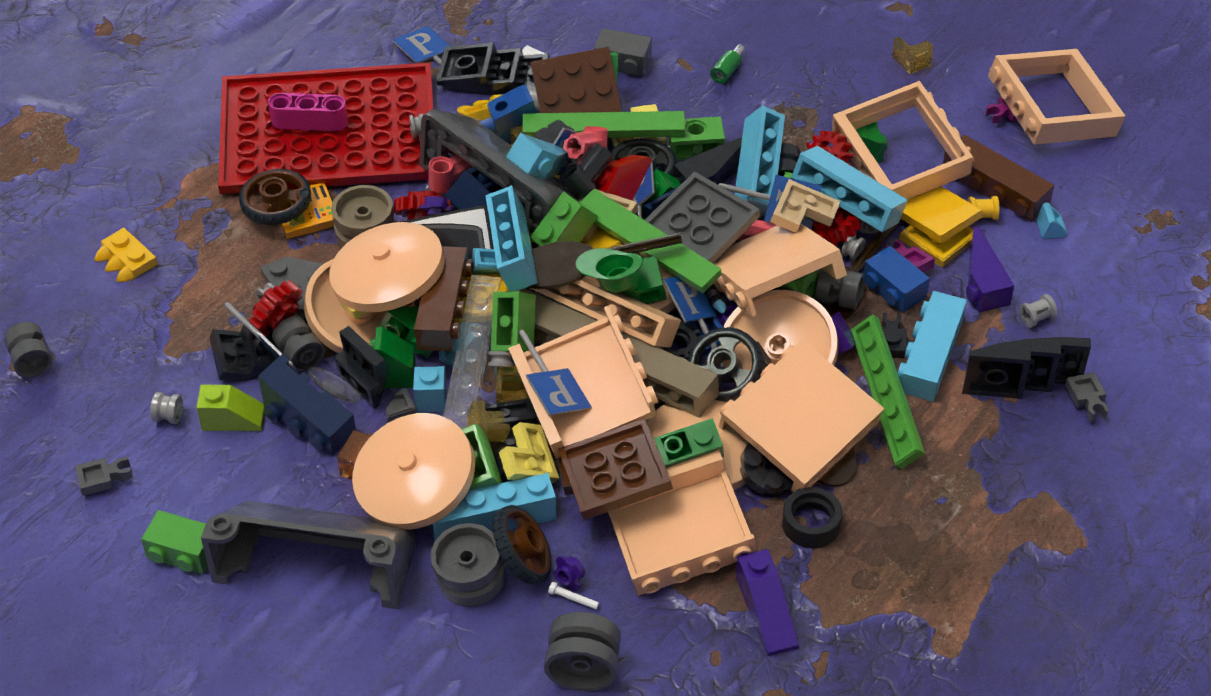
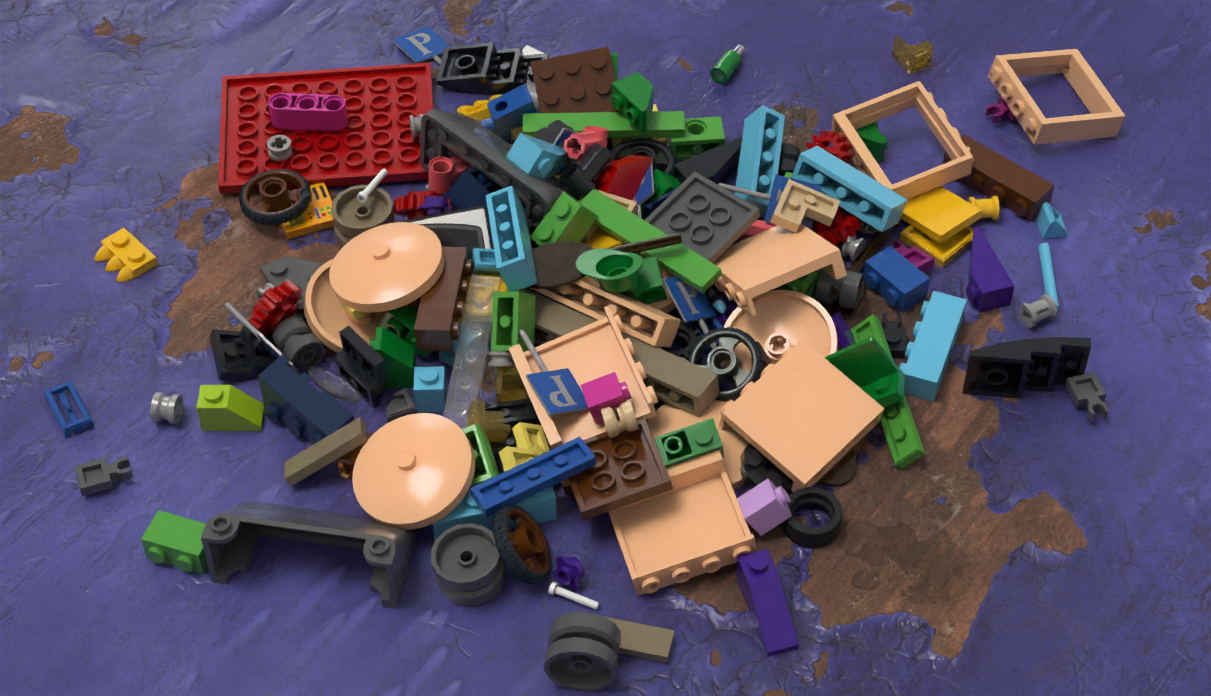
dark grey wheel [4,322,52,377] -> none
dark grey brick [594,28,652,77] -> none
none -> blue tile [43,381,94,438]
none -> light grey bush [267,135,293,161]
none -> dark tan tile [284,417,367,486]
none -> white piece [357,169,388,203]
none -> blue plate [470,436,596,517]
none -> dark pink brick [581,372,632,425]
none -> tan wheel [600,400,639,439]
none -> dark tan tile [603,616,675,664]
none -> green slope [610,72,654,133]
none -> lavender brick [737,479,792,536]
none -> green bracket [824,337,905,408]
none -> medium azure bar [1038,243,1059,311]

